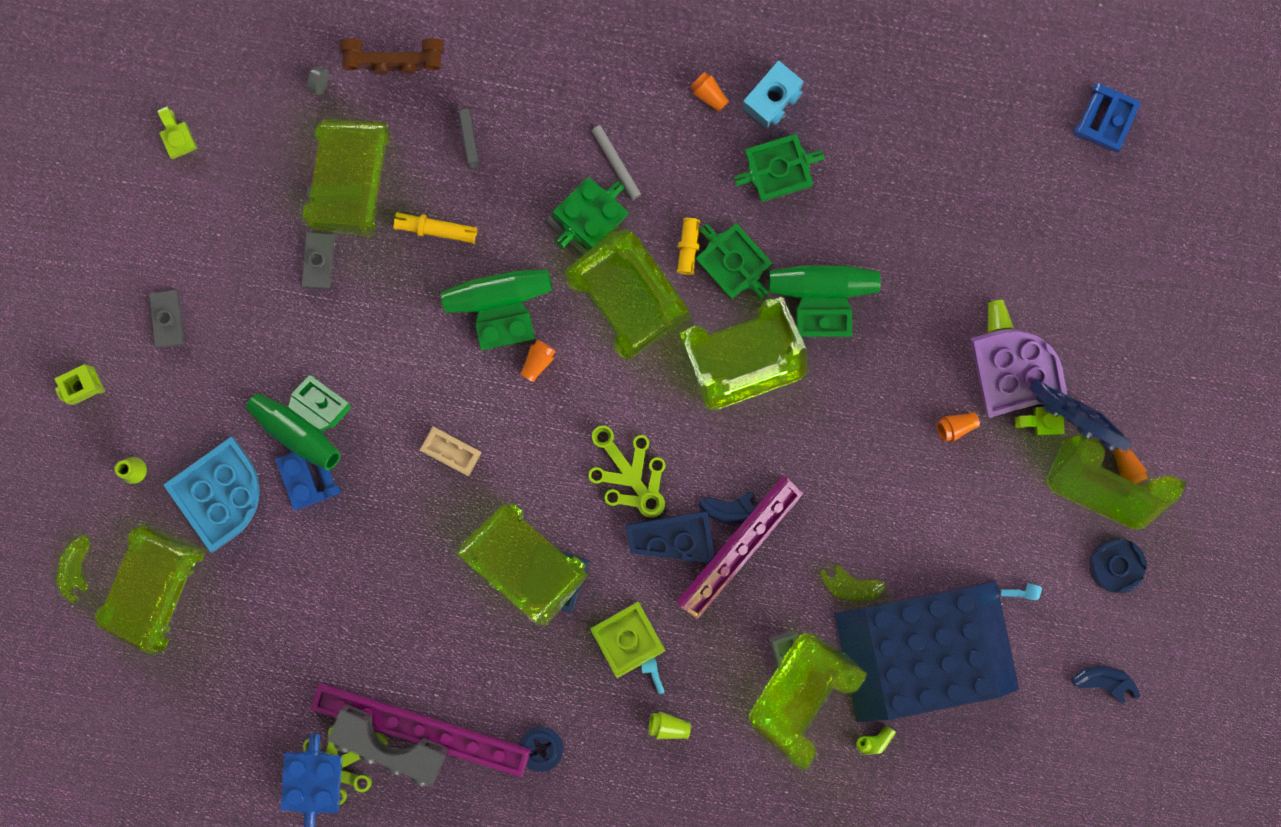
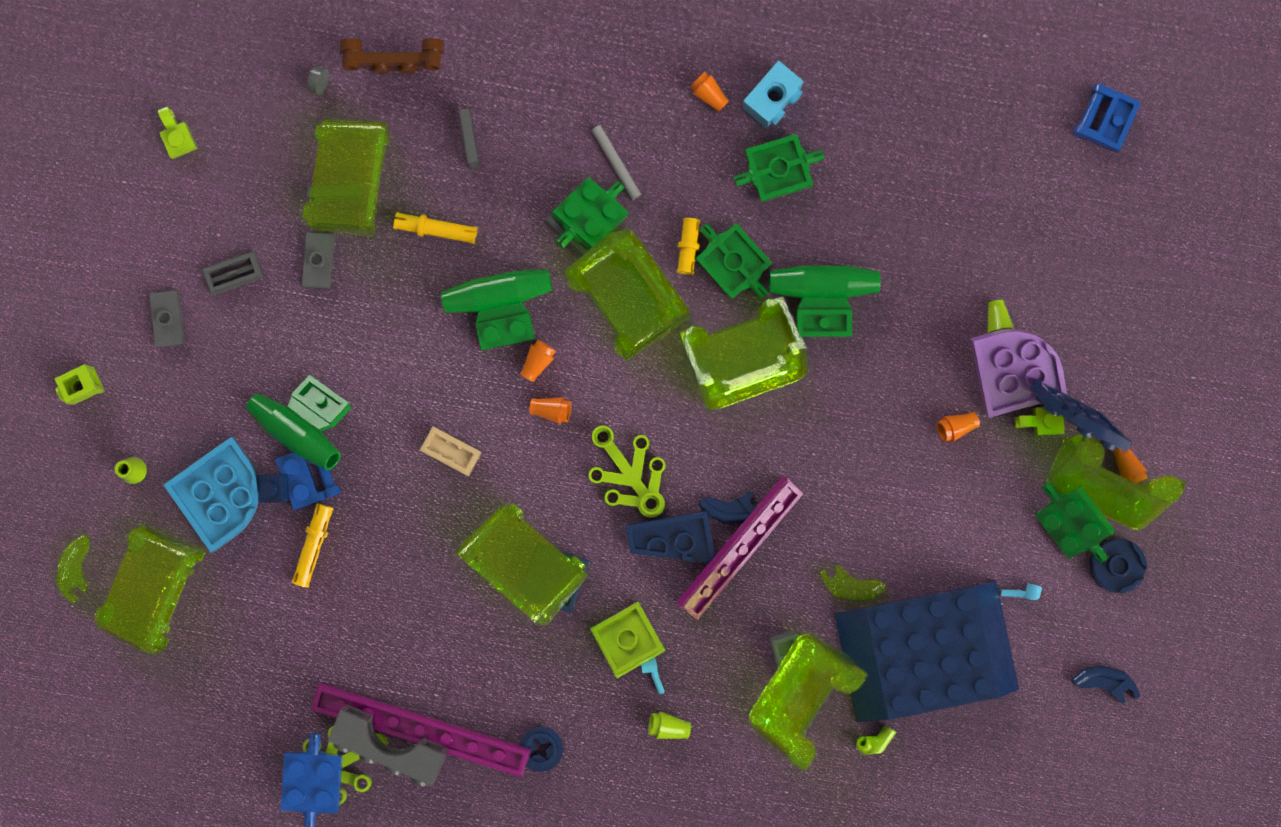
none -> dark grey tile [202,251,264,296]
none -> dark blue plate [258,474,289,503]
none -> yellow pin [291,503,334,588]
none -> orange cone [529,397,571,424]
none -> green plate [1035,481,1115,564]

